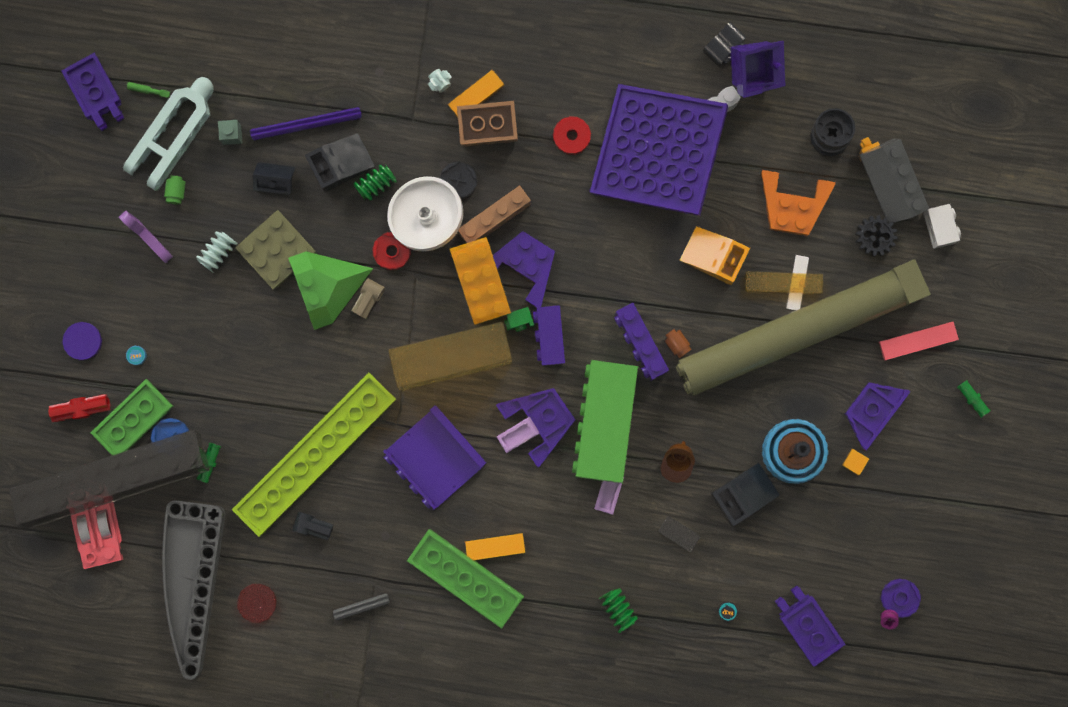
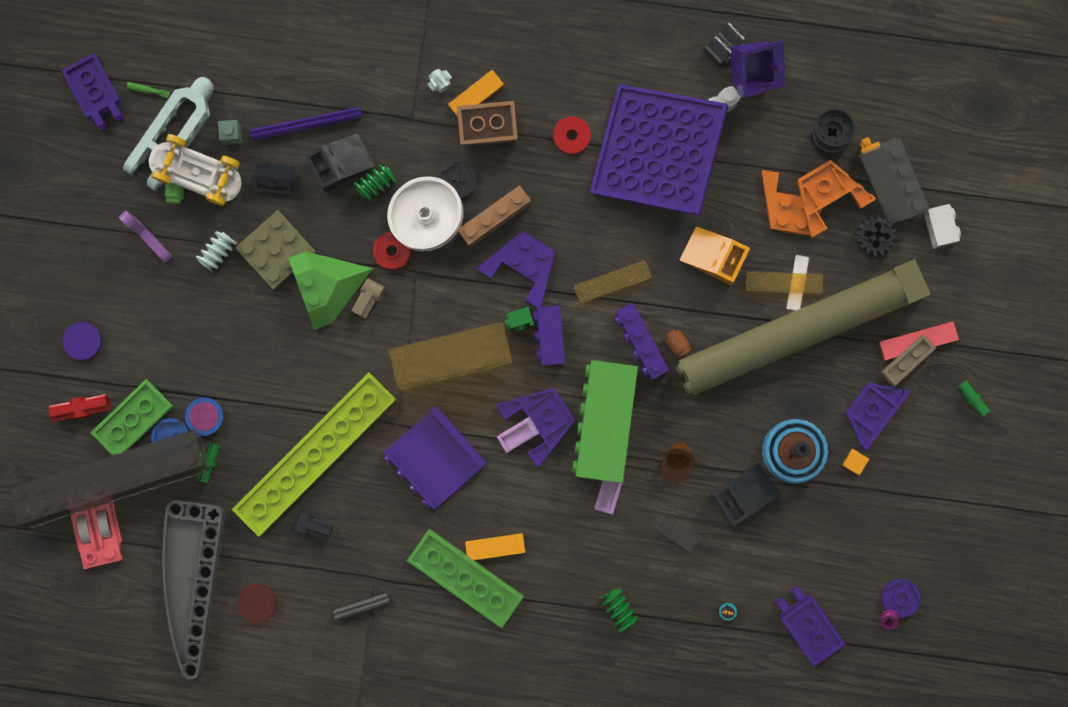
dark azure tile [126,346,147,365] -> none
light orange brick [450,237,511,325] -> none
none -> white piece [149,134,241,206]
none -> tile [185,397,224,436]
none -> clear yellow tile [574,260,652,304]
none -> orange wing [797,160,876,238]
none -> dark tan tile [880,334,936,387]

